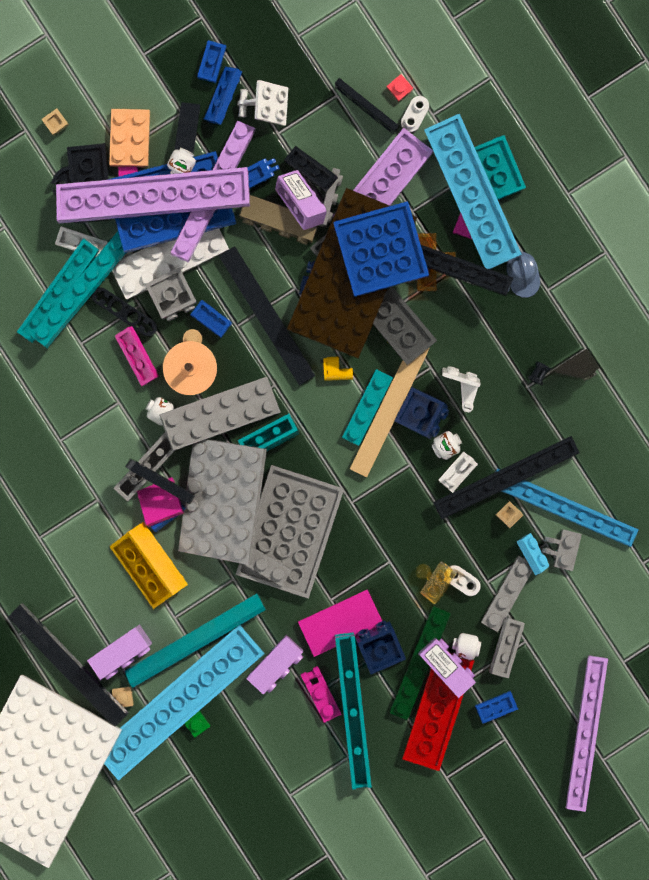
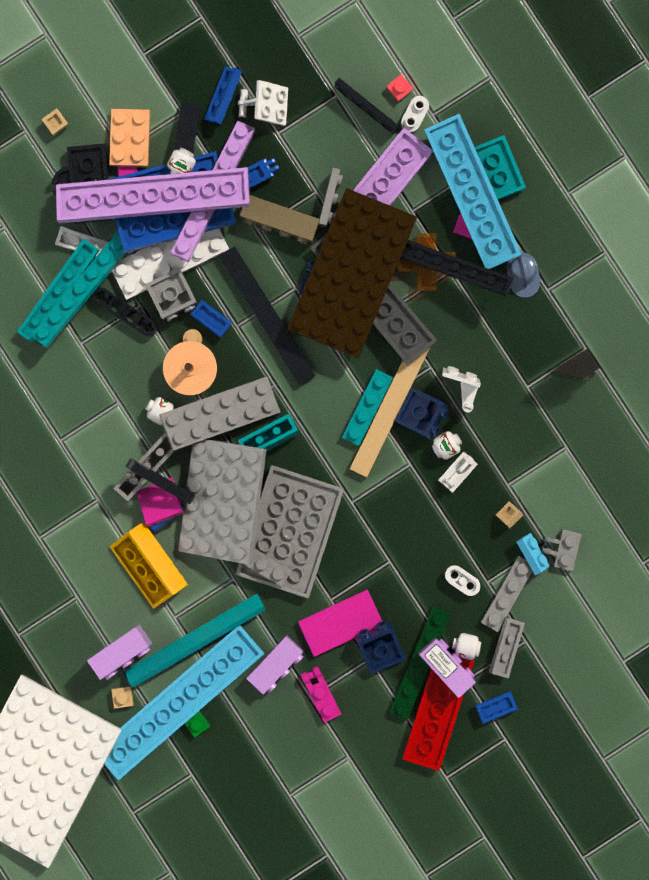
black tile [8,603,129,727] -> none
dark pink plate [115,326,159,386] -> none
blue plate [197,40,227,83] -> none
lavender brick [275,170,327,230] -> none
black tile [284,146,338,192] -> none
yellow piece [320,356,353,381] -> none
blue plate [333,201,429,297] -> none
teal tile [335,632,372,790] -> none
clear yellow plate [416,562,457,604] -> none
black tile [433,436,580,520] -> none
dark azure tile [496,469,639,547] -> none
black bush [527,361,551,386] -> none
lavender plate [565,655,608,812] -> none

